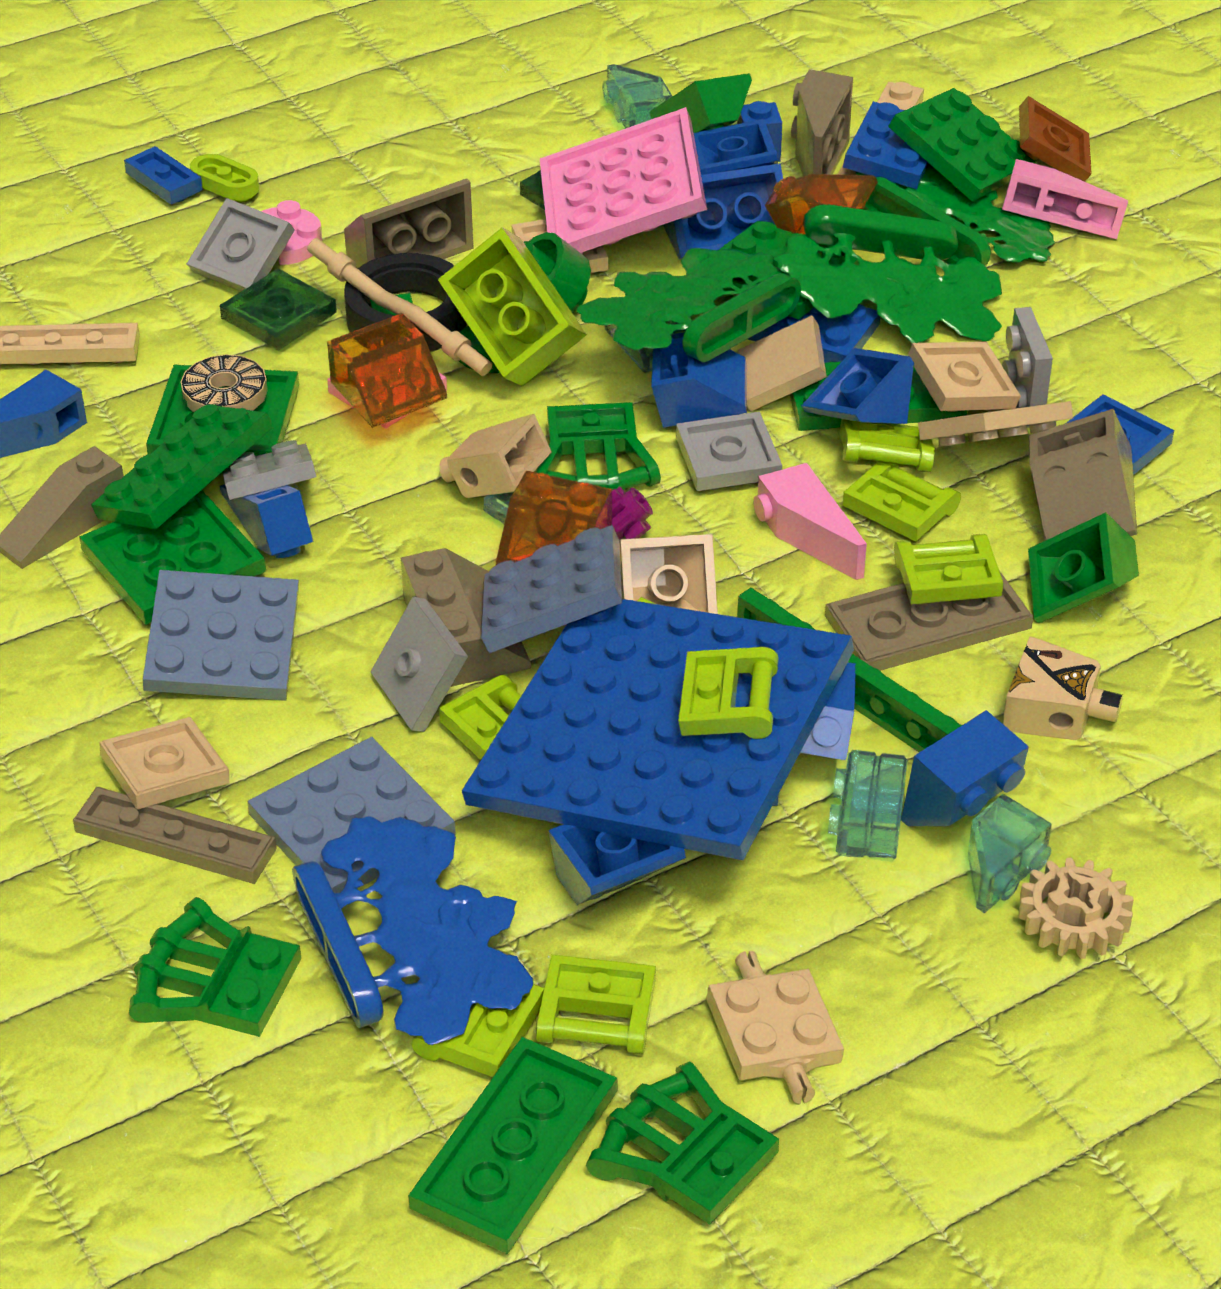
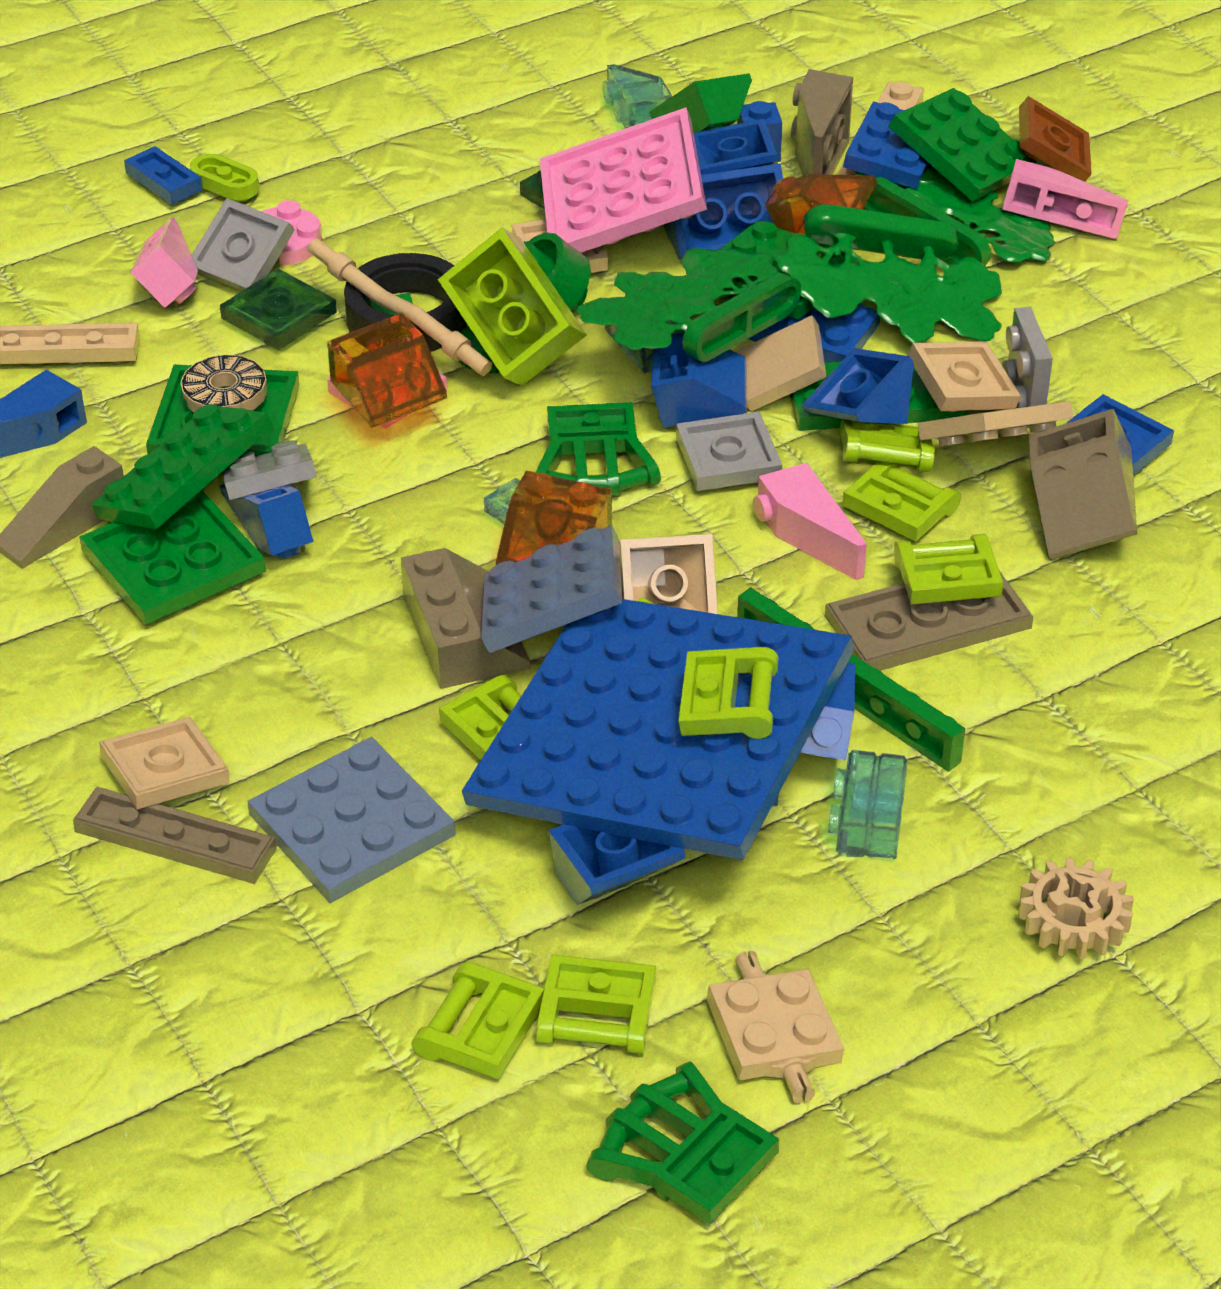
green plate [129,897,301,1037] -> none
sand blue plate [143,570,299,701] -> none
blue plant [292,816,533,1045] -> none
dark tan slope [344,178,474,268] -> none
light grey plate [370,597,468,732] -> none
green plate [408,1037,618,1254] -> none
tan torso [440,414,552,498] -> none
magenta gear [597,486,653,540] -> none
blue slope [901,710,1029,826] -> none
clear light blue slope [968,794,1052,913] -> none
tan torso [1003,637,1123,740] -> none
green slope [1028,512,1139,623] -> none
none -> bright pink slope [130,217,198,308]

